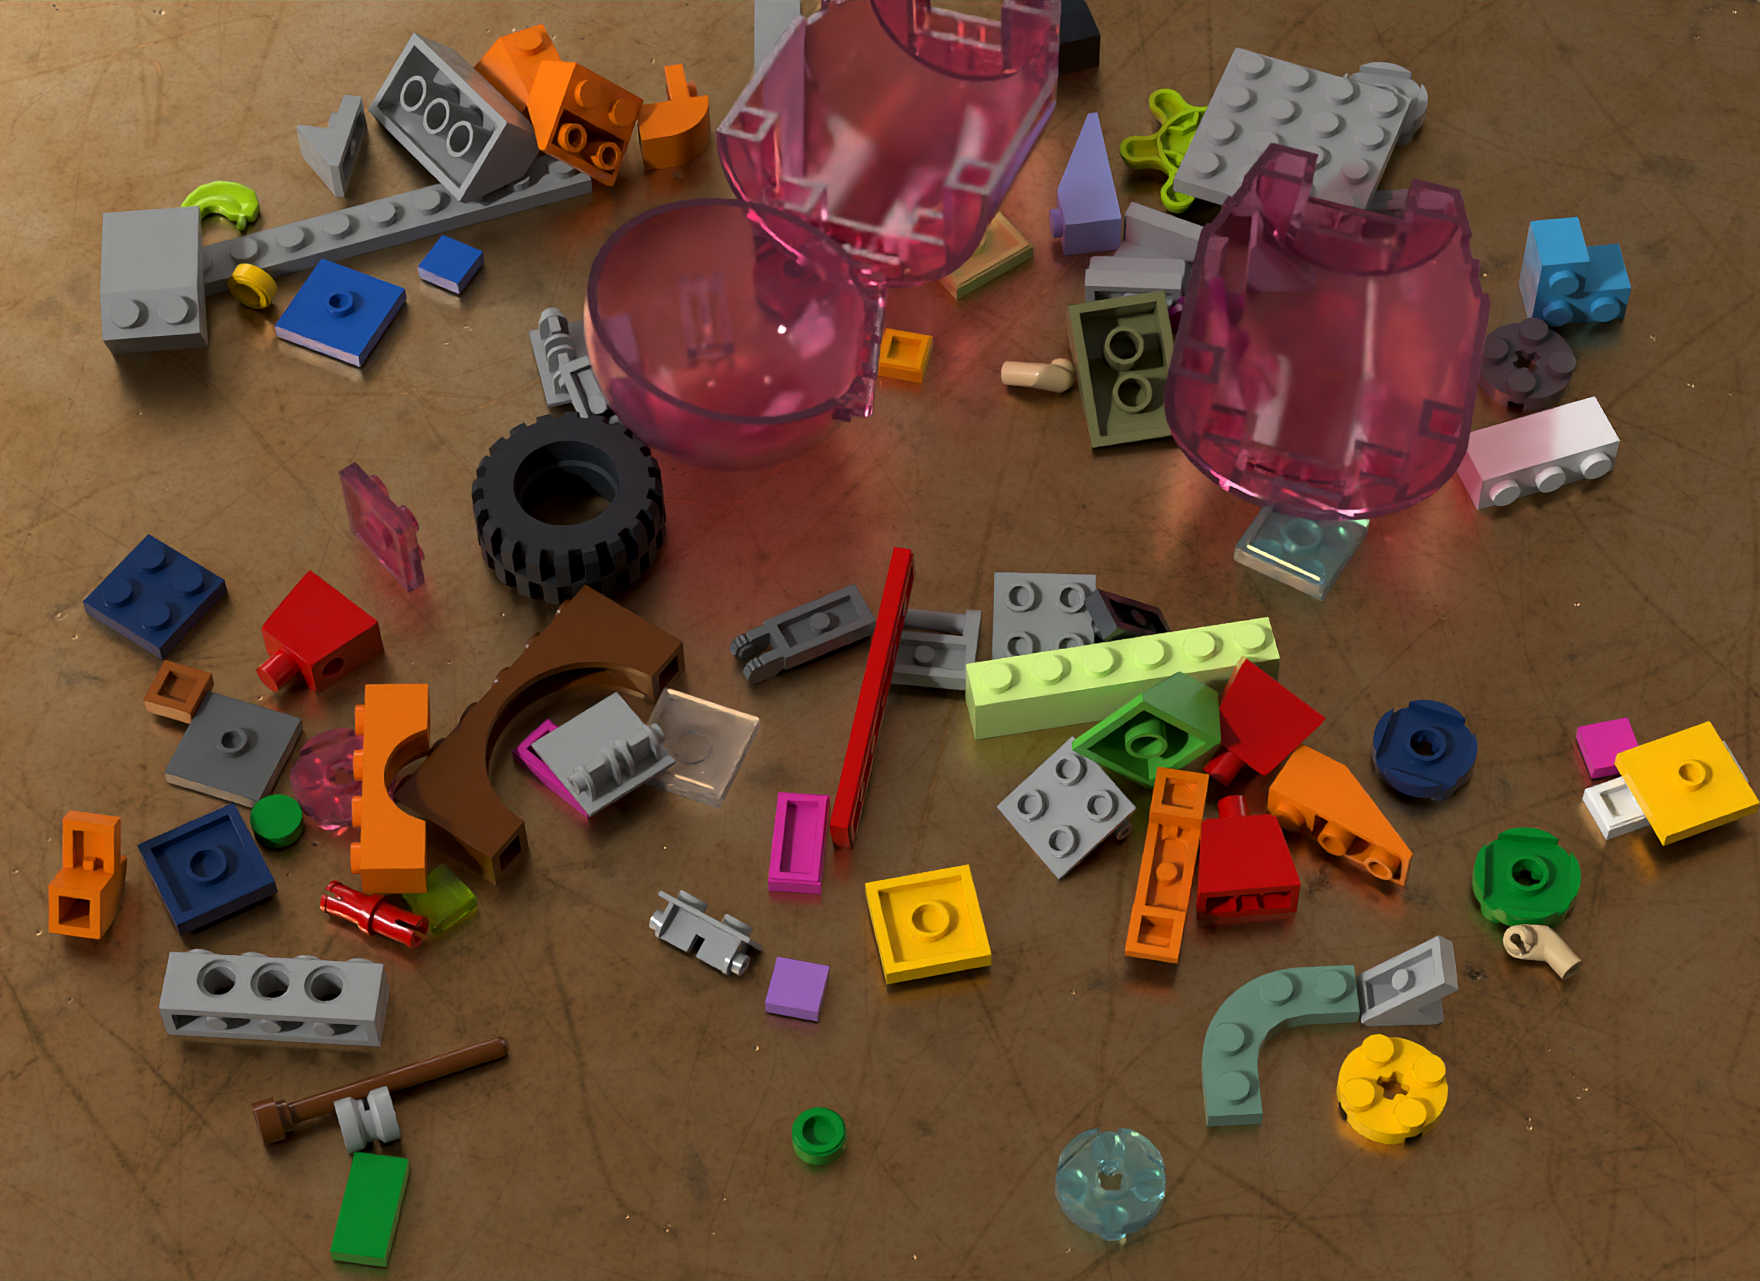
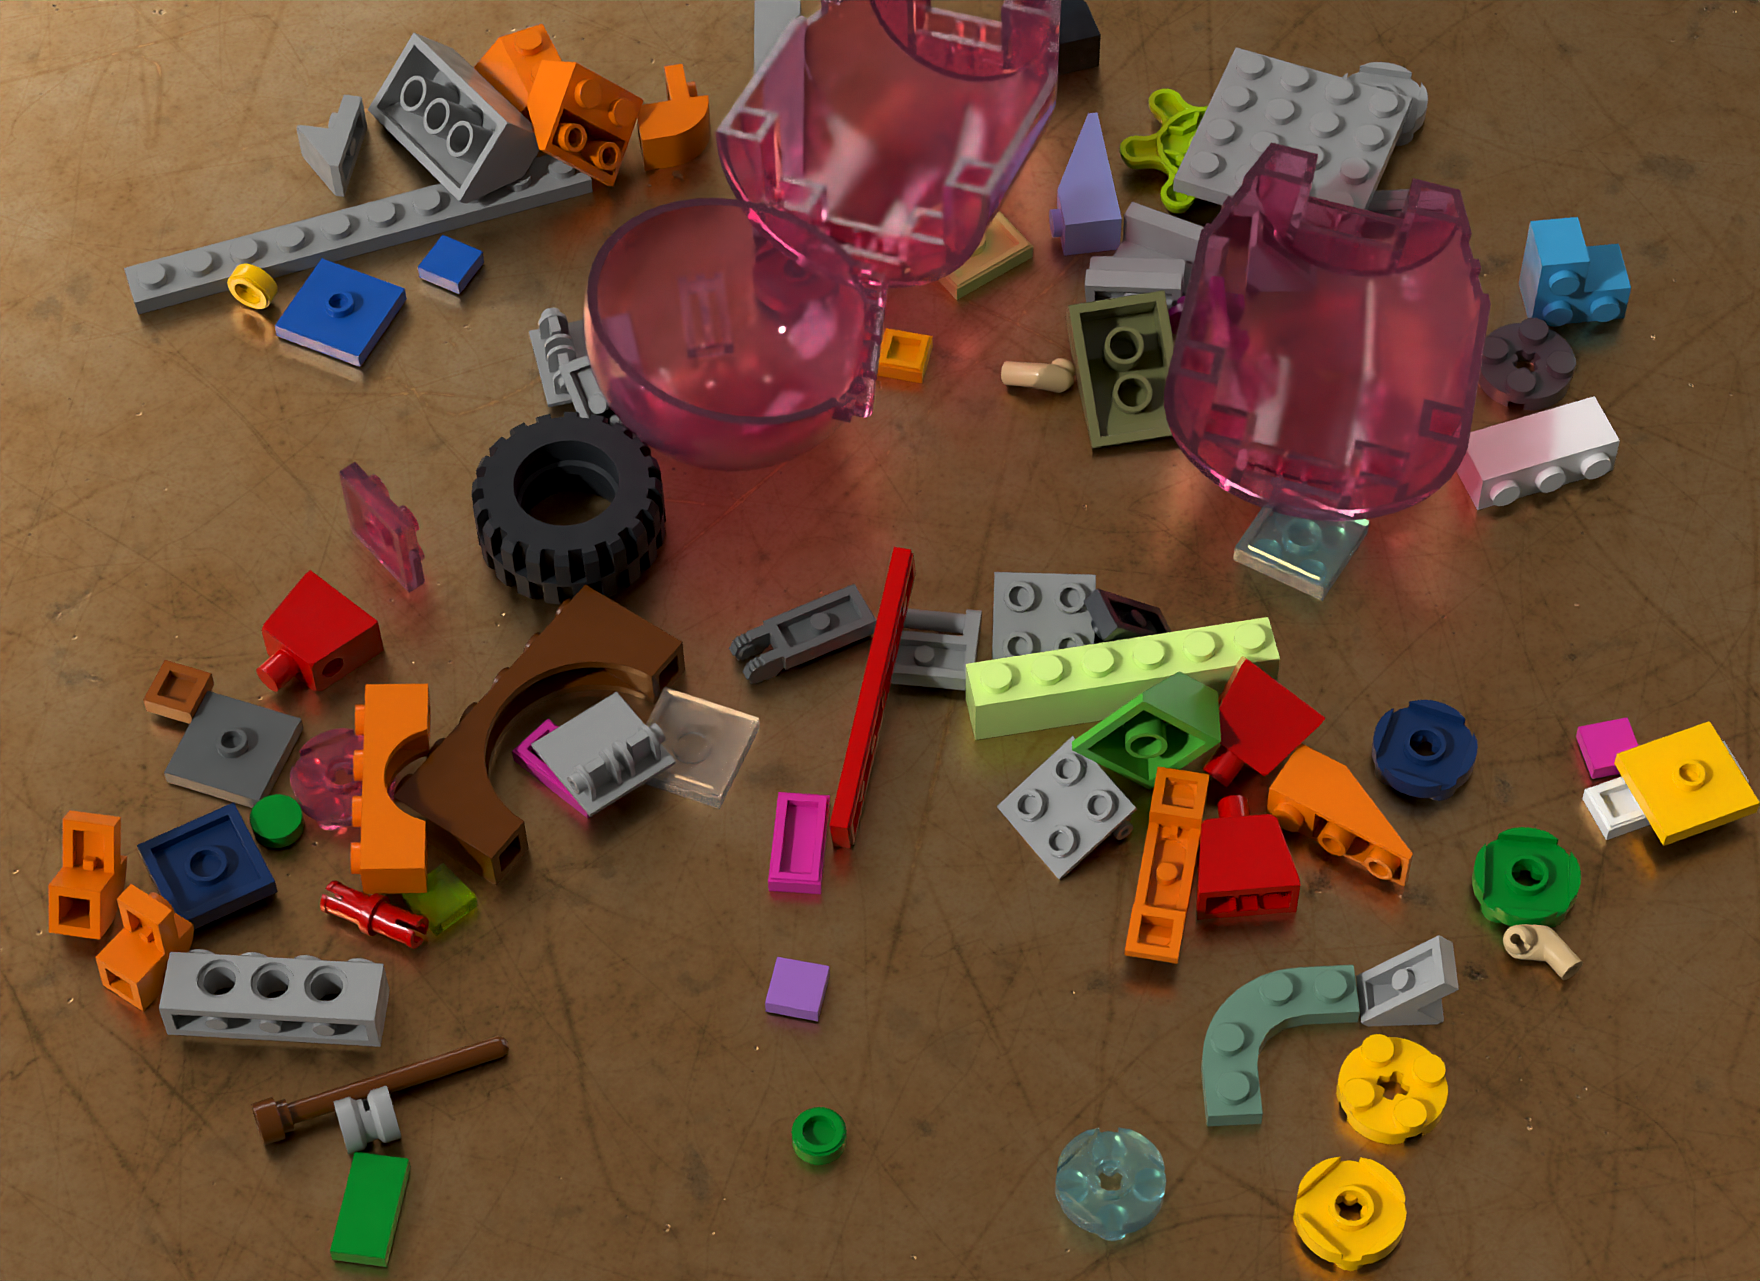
dark blue plate [83,534,228,660] -> none
light grey slope [100,206,208,354] -> none
lime piece [180,181,260,231] -> none
light grey hinge [649,890,763,976] -> none
yellow plate [865,864,992,984] -> none
none -> orange brick [95,884,194,1012]
none -> yellow plate [1293,1157,1407,1271]

